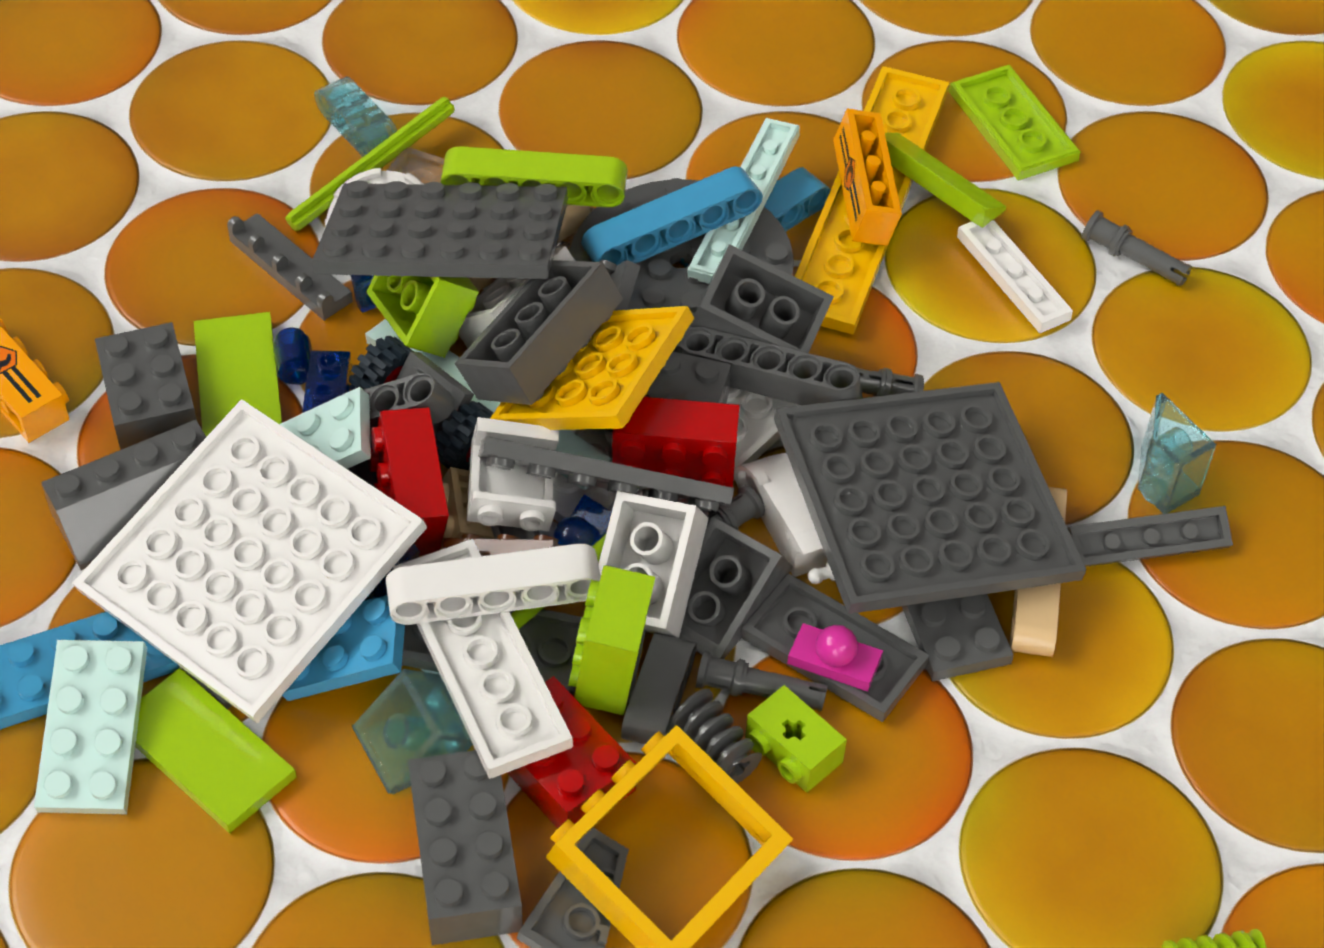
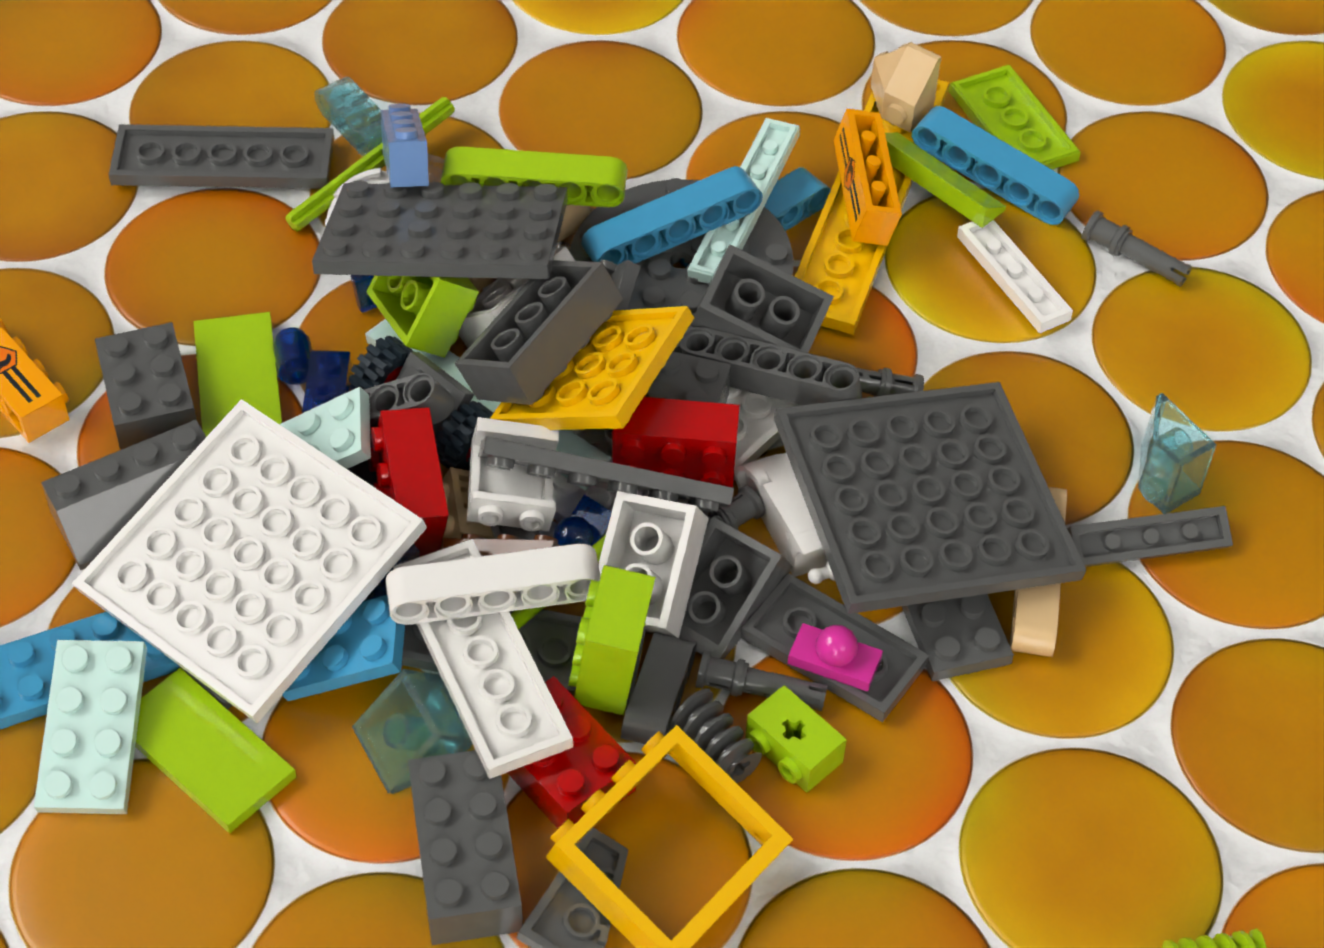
dark grey hinge [227,213,353,321] -> none
none -> dark grey plate [108,124,334,189]
none -> medium blue brick [381,104,429,188]
none -> tan slope [871,42,941,133]
none -> dark azure beam [912,106,1080,225]

